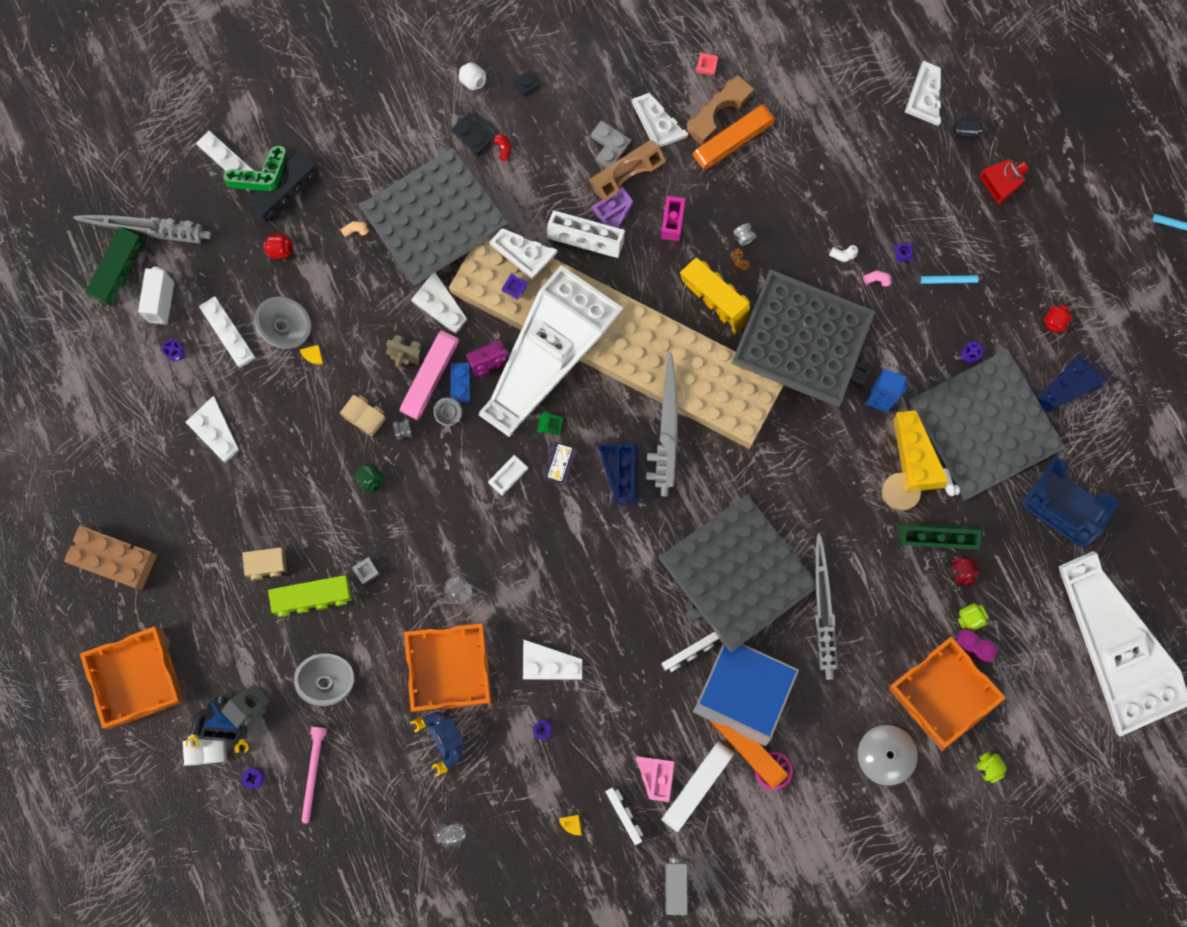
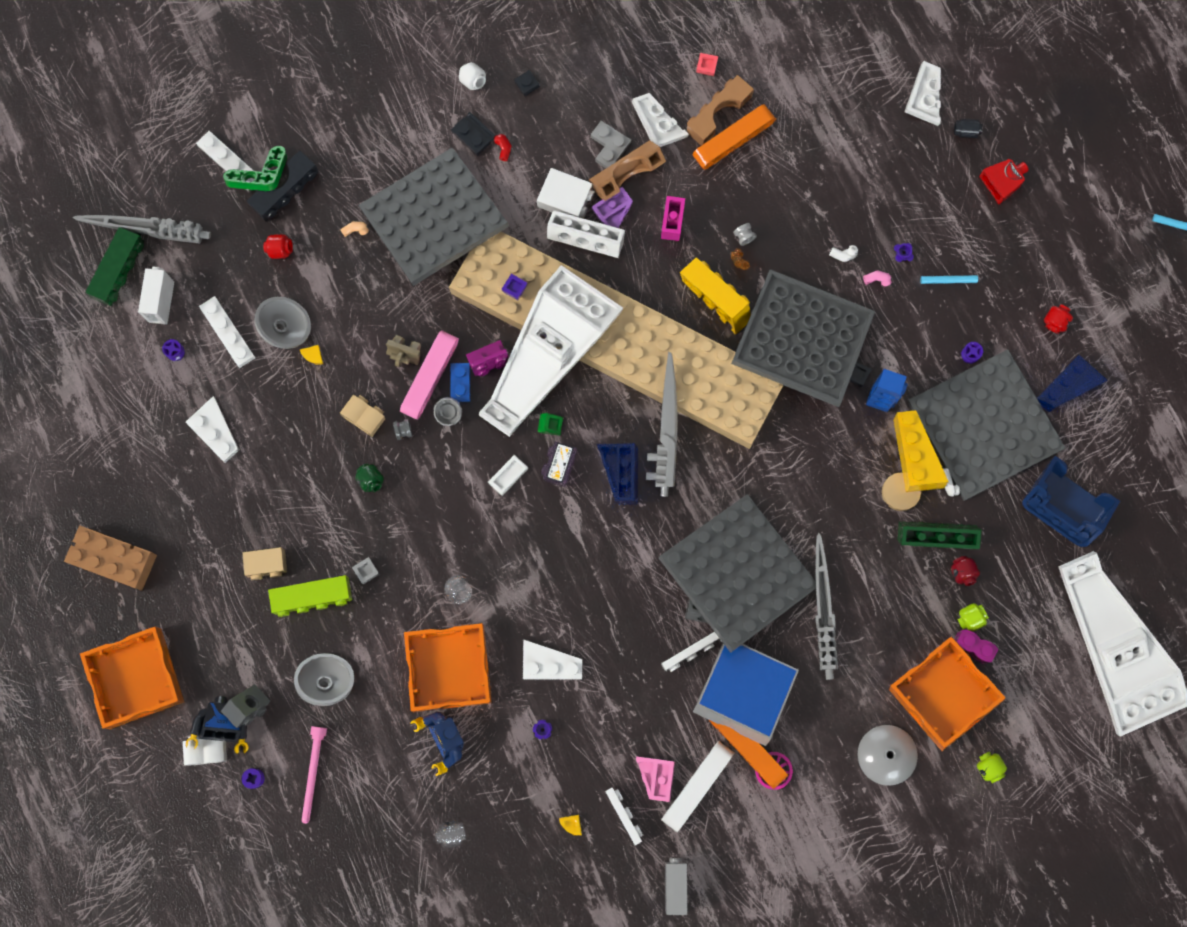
white wing [411,273,467,335] -> none
white wing [489,229,557,280] -> none
none -> white brick [537,168,594,218]

